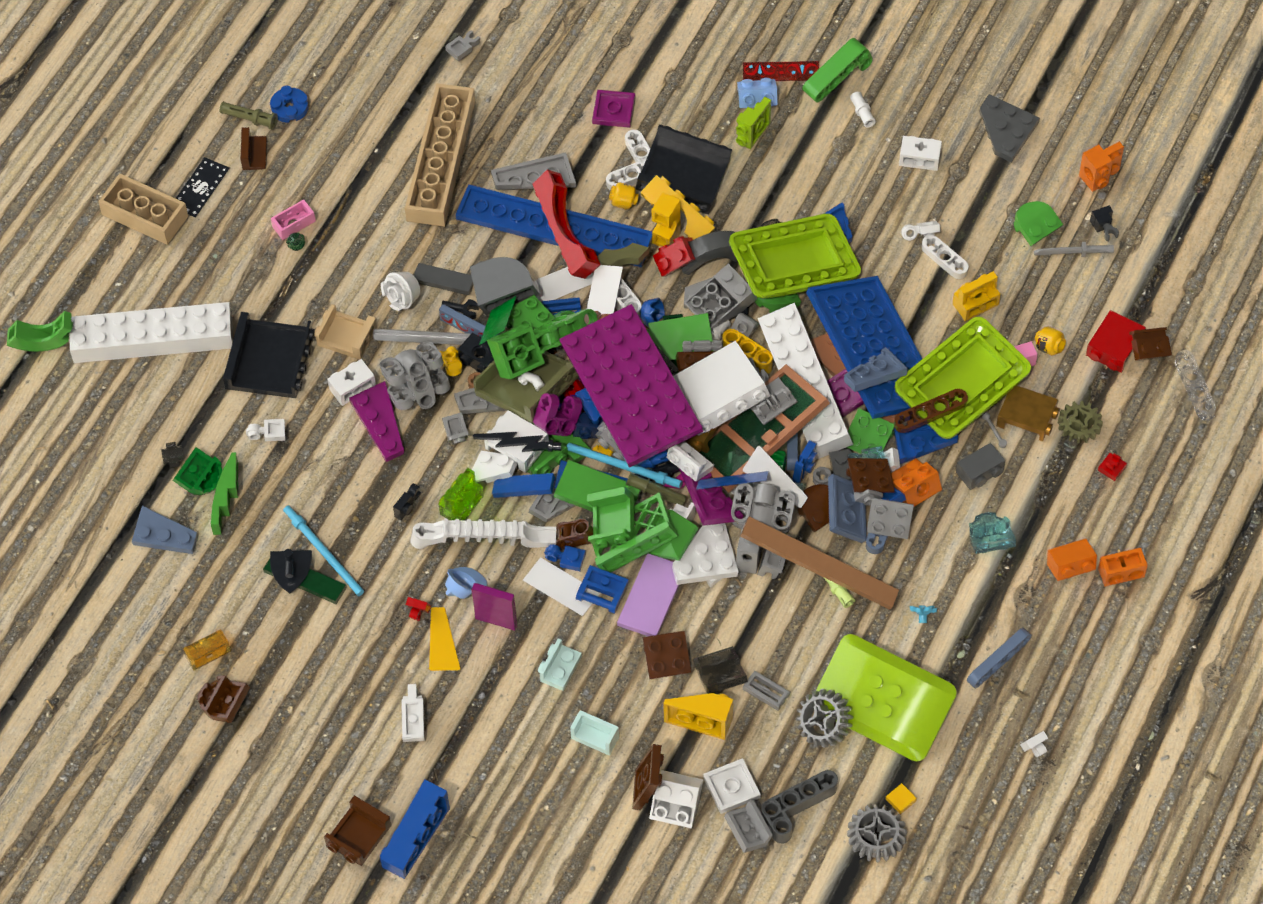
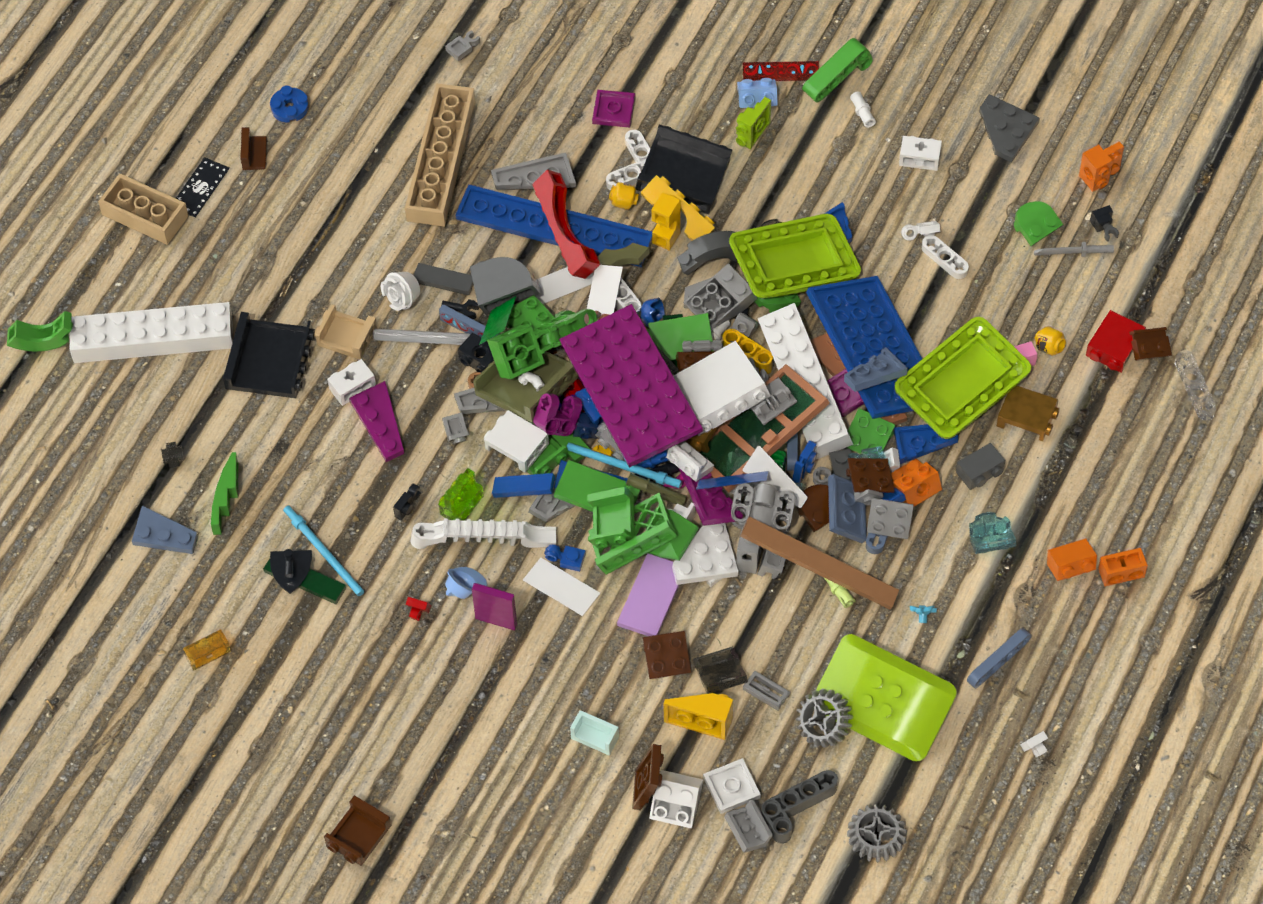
green slope [172,447,222,495] -> none
reddish brown slope [197,675,250,723] -> none
olive pin [219,101,278,130] -> none
white plate [246,419,285,441] -> none
bright pink piece [271,200,316,240] -> none
clear green plate [286,232,305,251] -> none
light grey piece [379,341,450,410] -> none
blue wedge [380,779,450,879] -> none
white hinge [402,684,424,742] -> none
yellow sticker [429,607,460,671] -> none
yellow plate [440,346,462,376] -> none
white wing [466,451,518,487] -> none
black piece [473,432,562,452] -> none
light aqua bracket [538,638,582,691] -> none
blue tile [540,297,581,316] -> none
reddish brown piece [556,519,593,549] -> none
blue plate [575,565,629,614] -> none
red bracket [653,236,695,277] -> none
yellow tile [886,783,917,814] -> none
reddish brown beam [894,389,968,433] -> none
yellow brick [953,271,1001,321] -> none
light grey hinge [982,412,1007,448] -> none
olive gear [1058,401,1103,443] -> none
red tile [1098,453,1127,481] -> none

